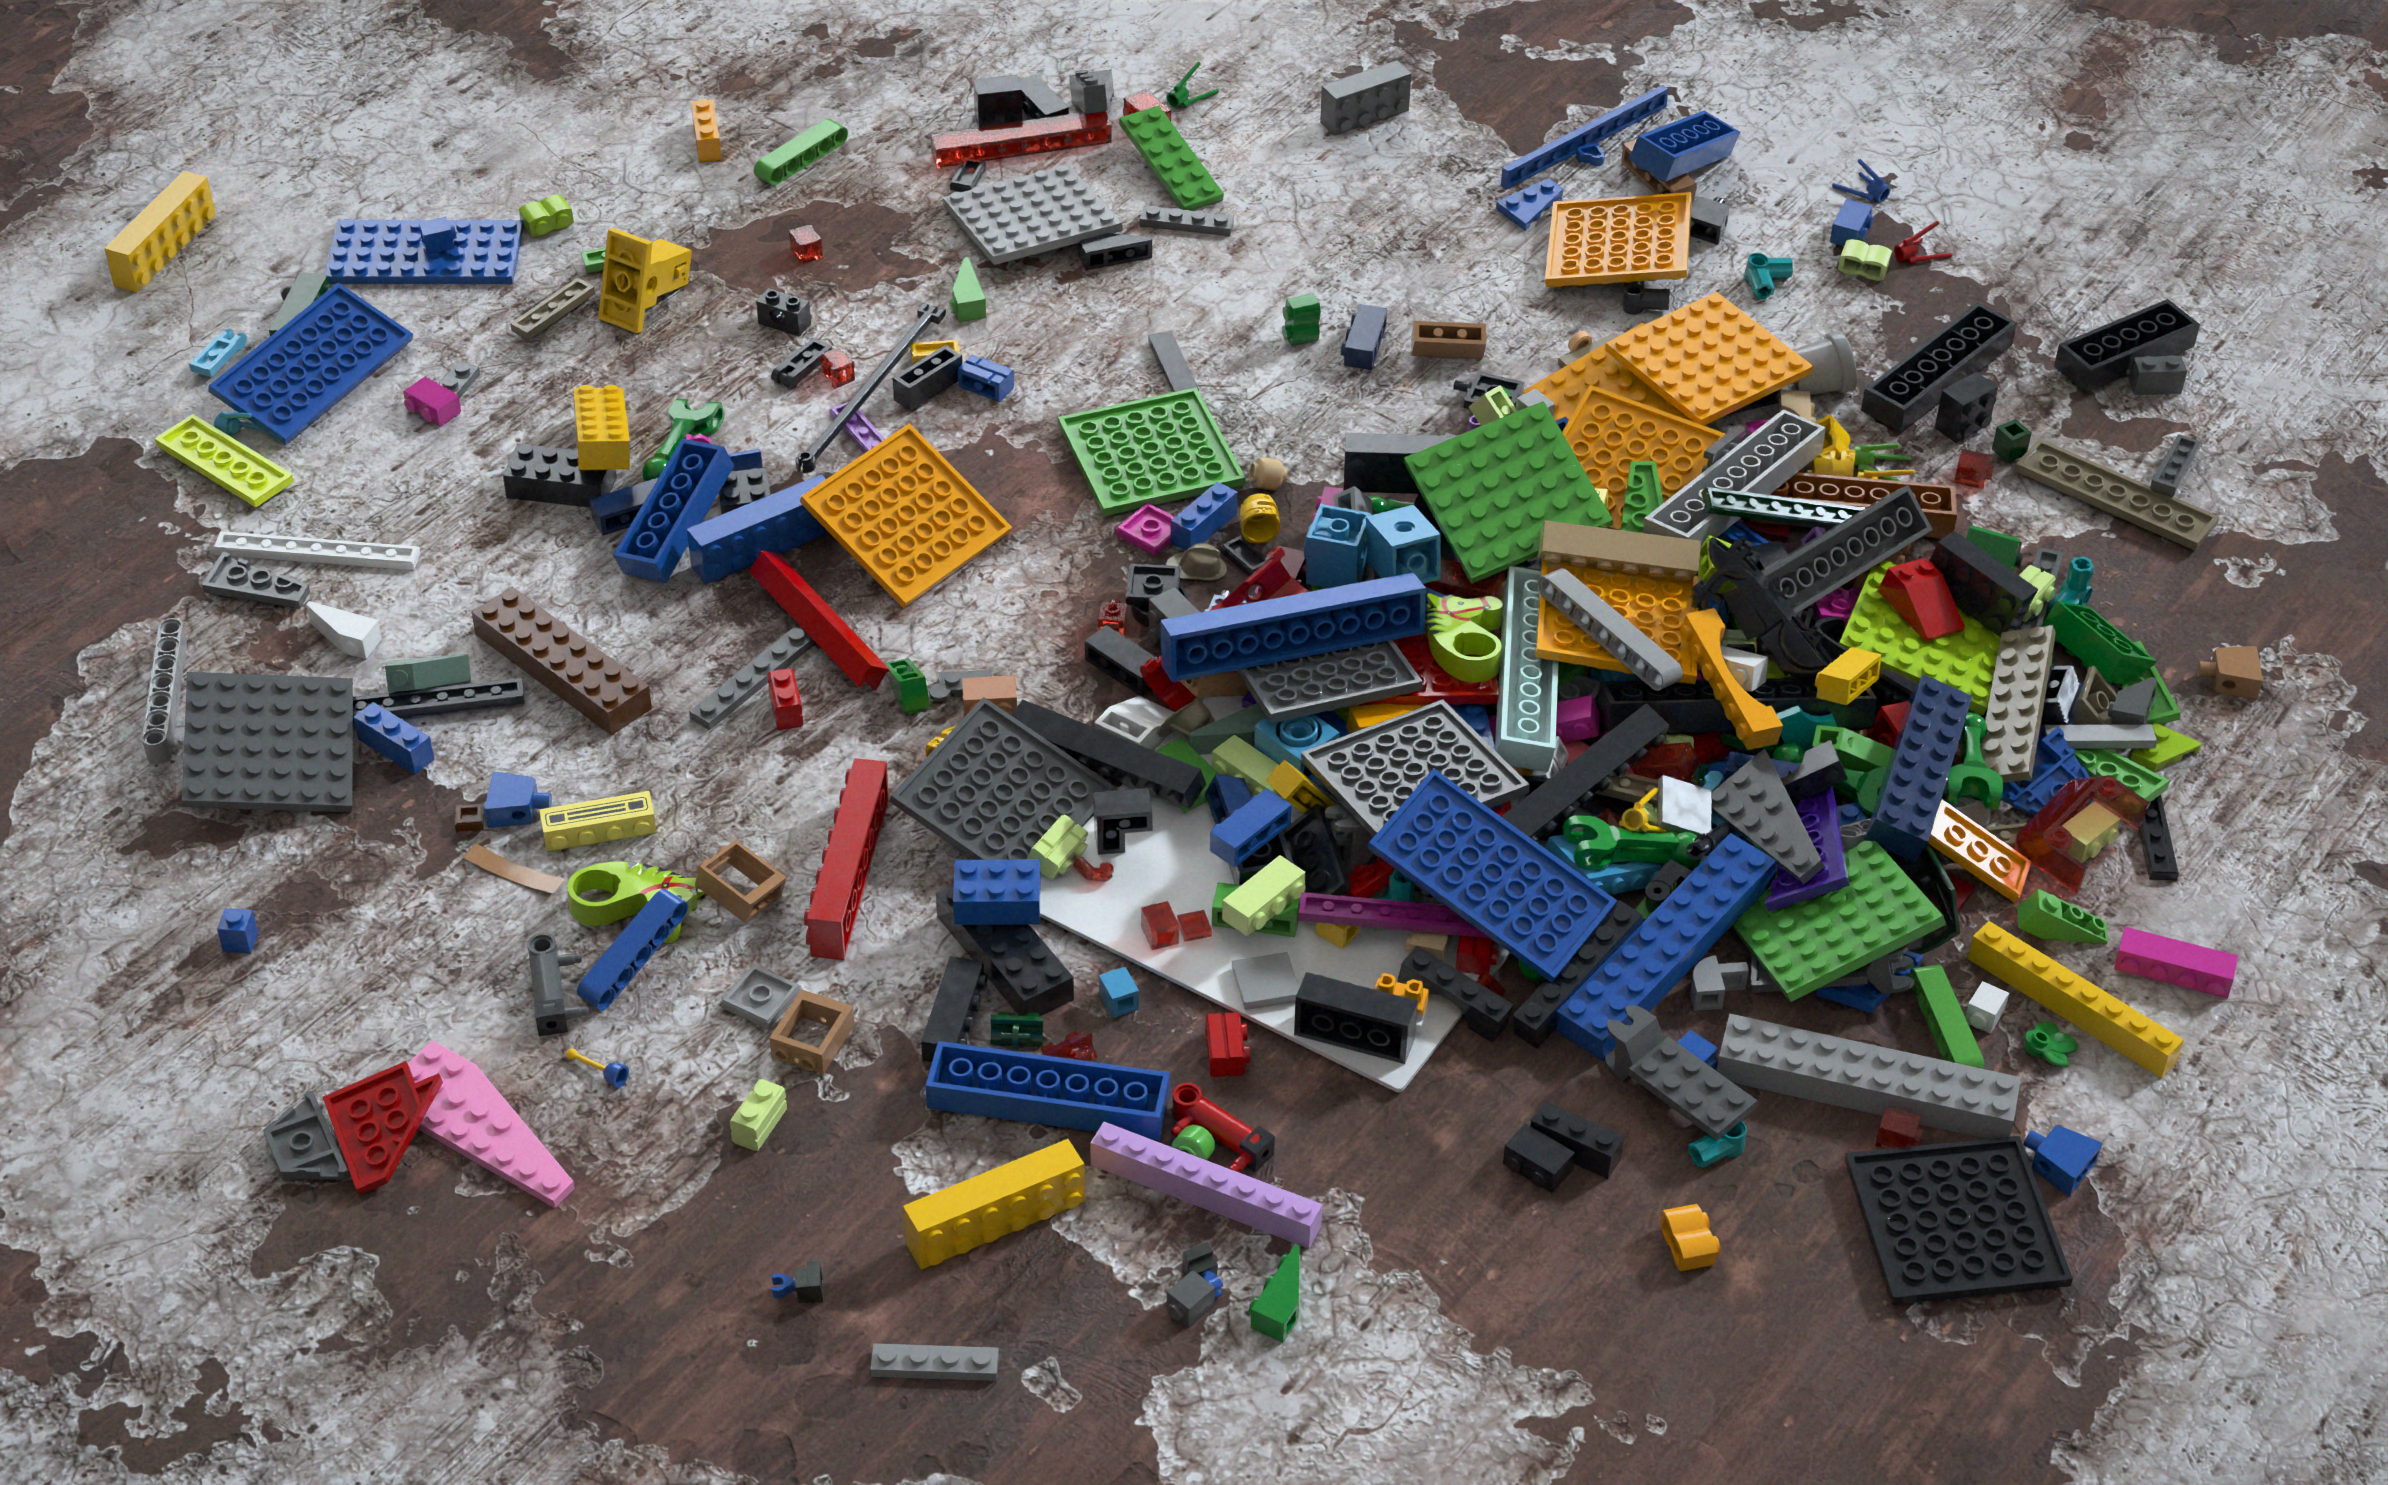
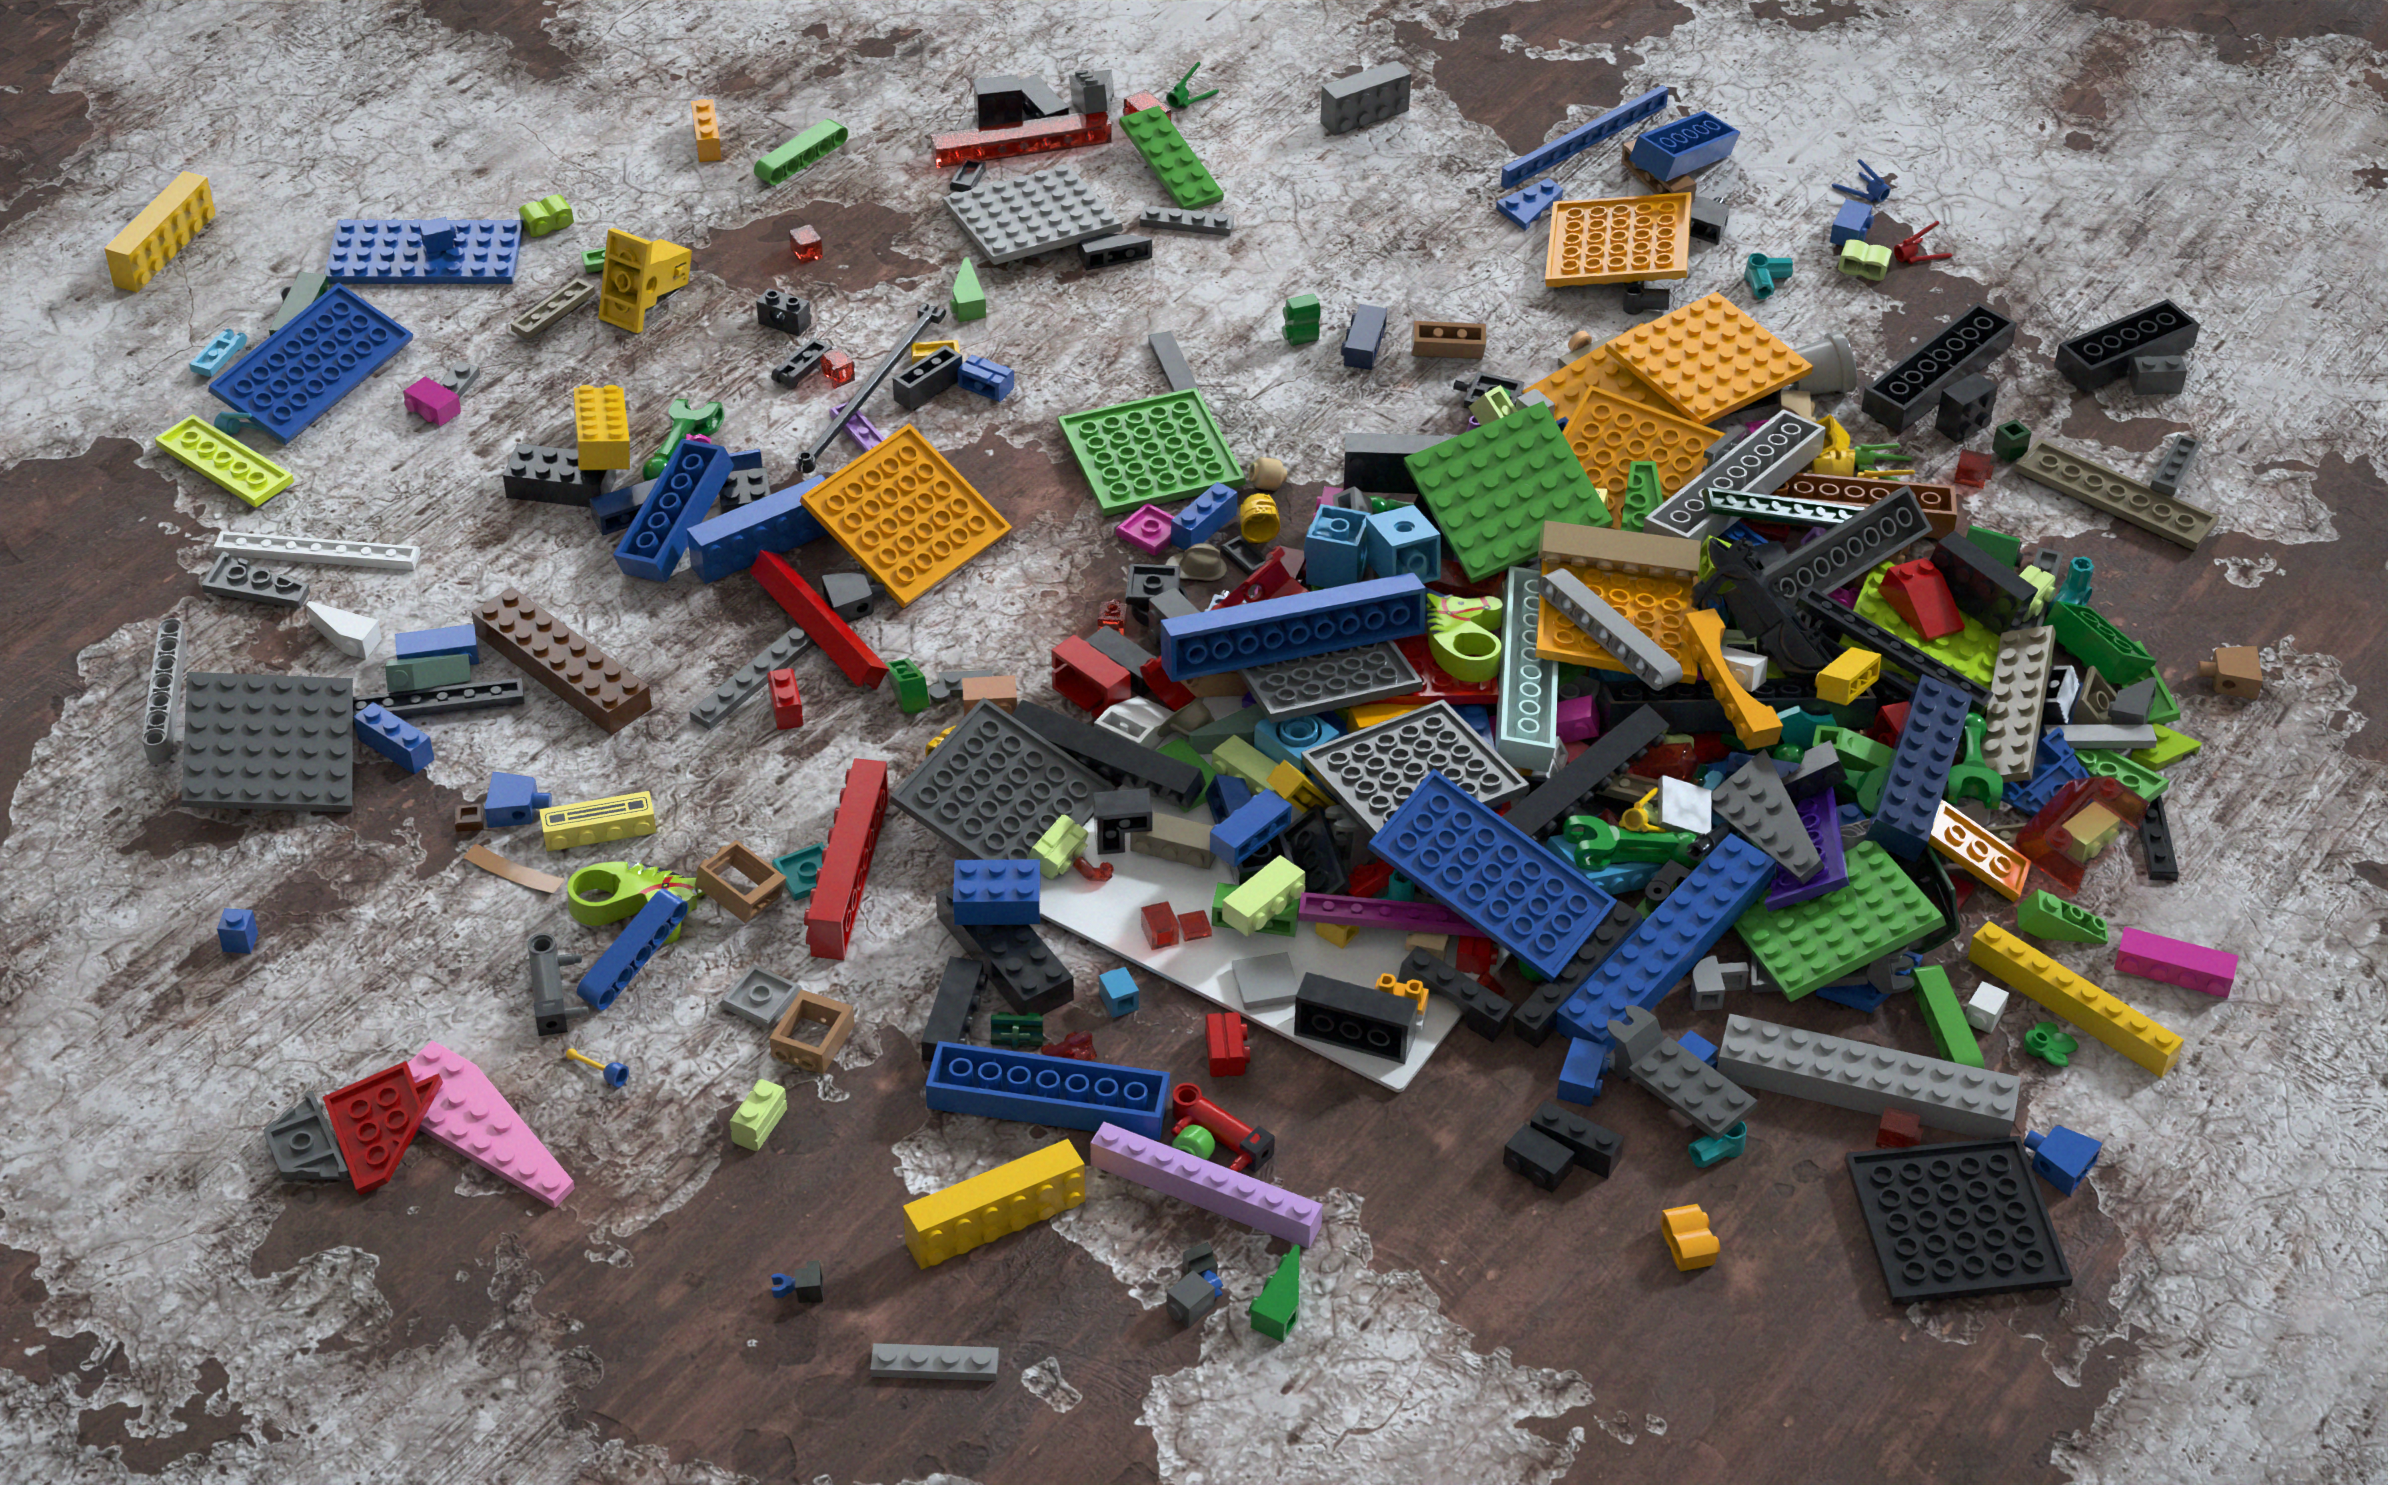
blue tile [1576,143,1605,166] -> none
none -> brick [395,624,480,665]
none -> teal tile [772,842,825,901]
none -> torso [822,572,886,623]
none -> red piece [1051,634,1131,719]
none -> dark tan brick [1130,811,1216,870]
none -> blue brick [1557,1037,1611,1107]
none -> black plate [1796,585,1994,713]

